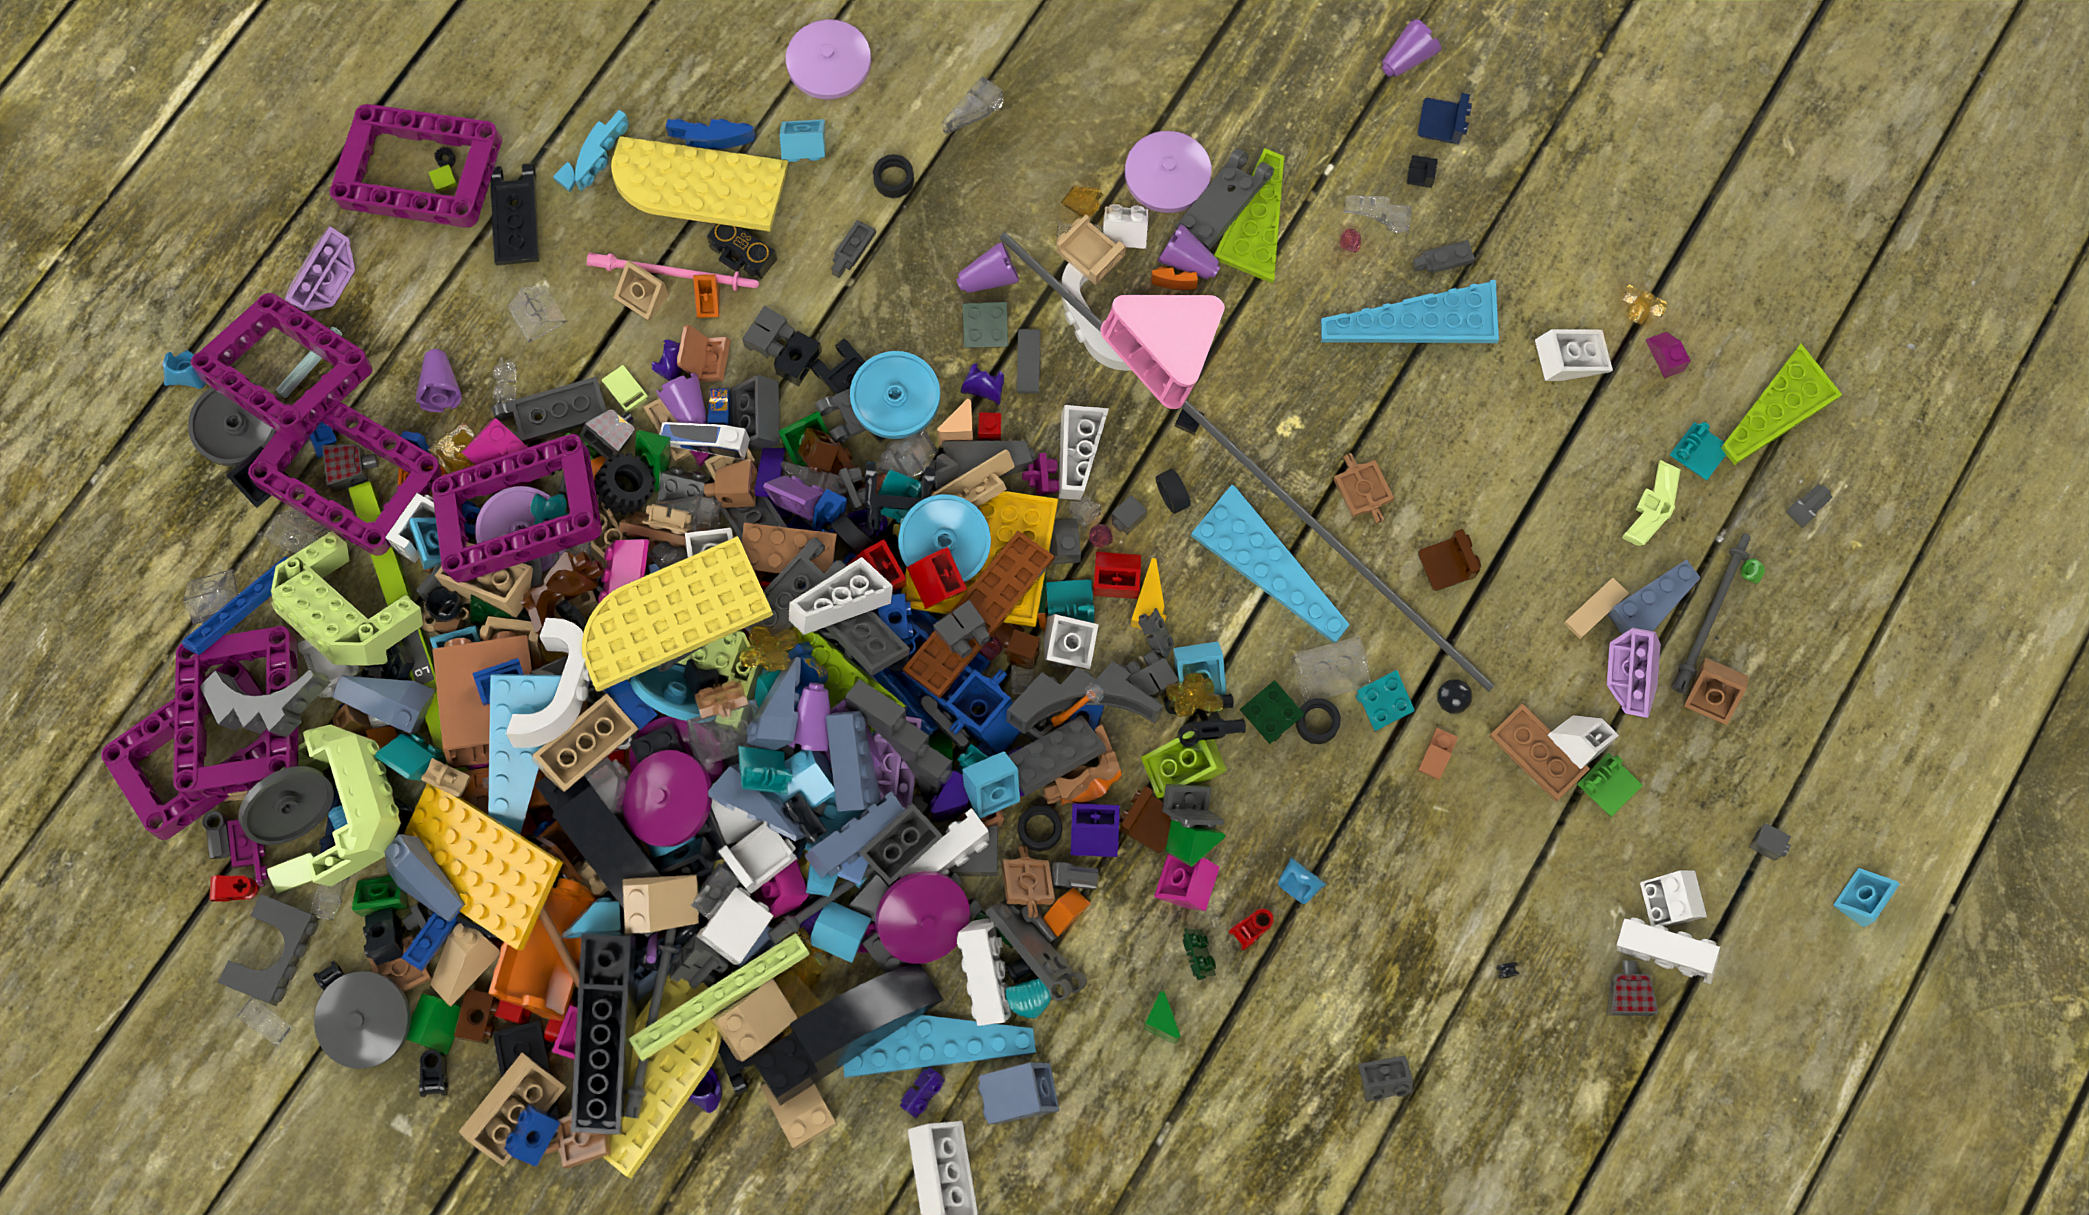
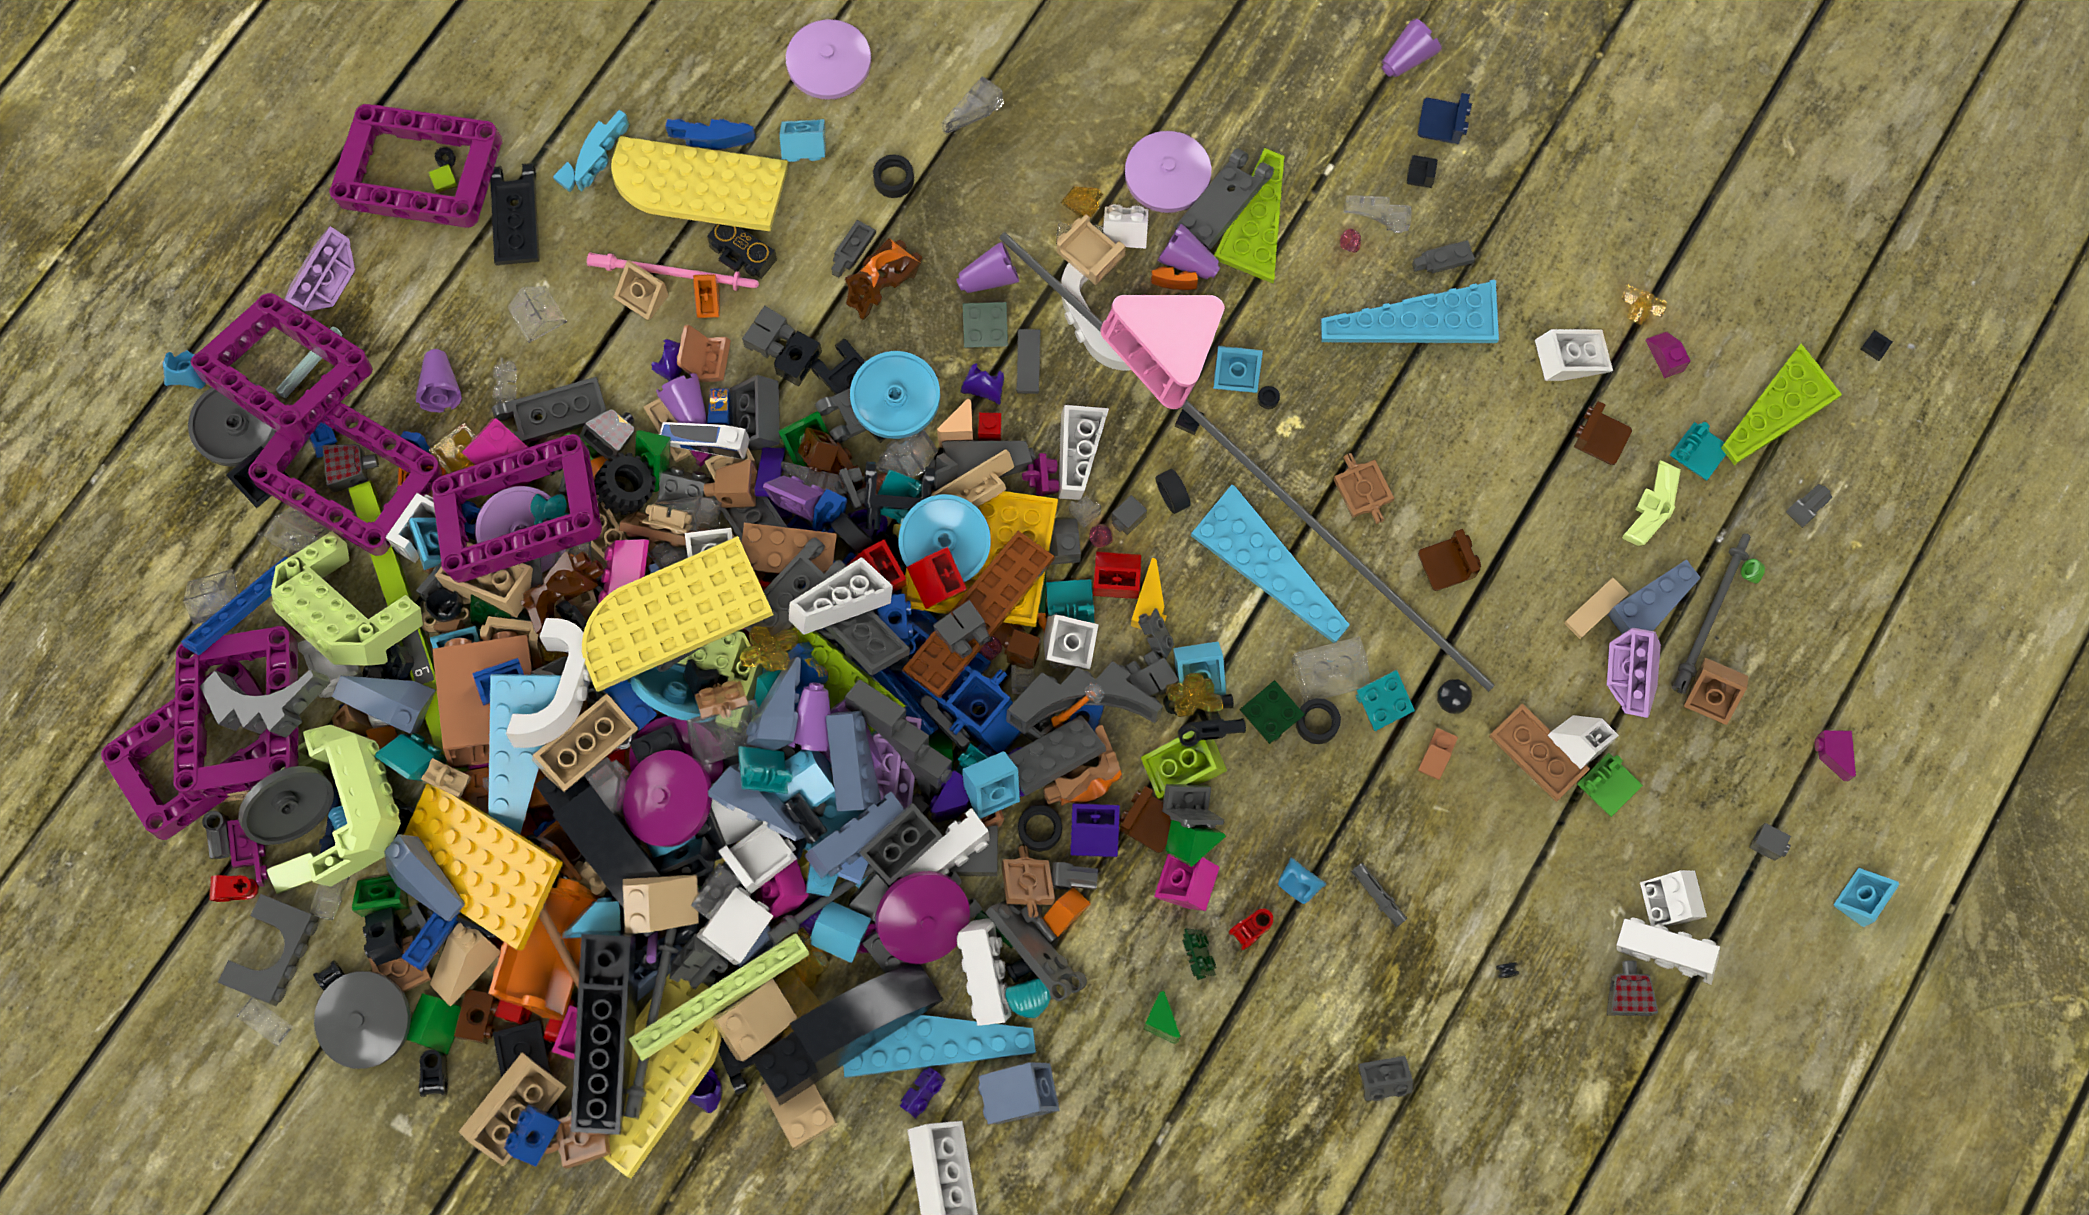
yellowish green piece [602,365,648,412] -> none
none -> reddish brown hips [845,238,923,320]
none -> medium azure slope [1213,346,1263,393]
none -> black tile [1257,386,1280,409]
none -> dark grey pin [1351,863,1408,928]
none -> reddish brown bracket [1574,401,1632,466]
none -> magenta slope [1815,730,1856,781]
none -> black plate [1860,330,1893,361]

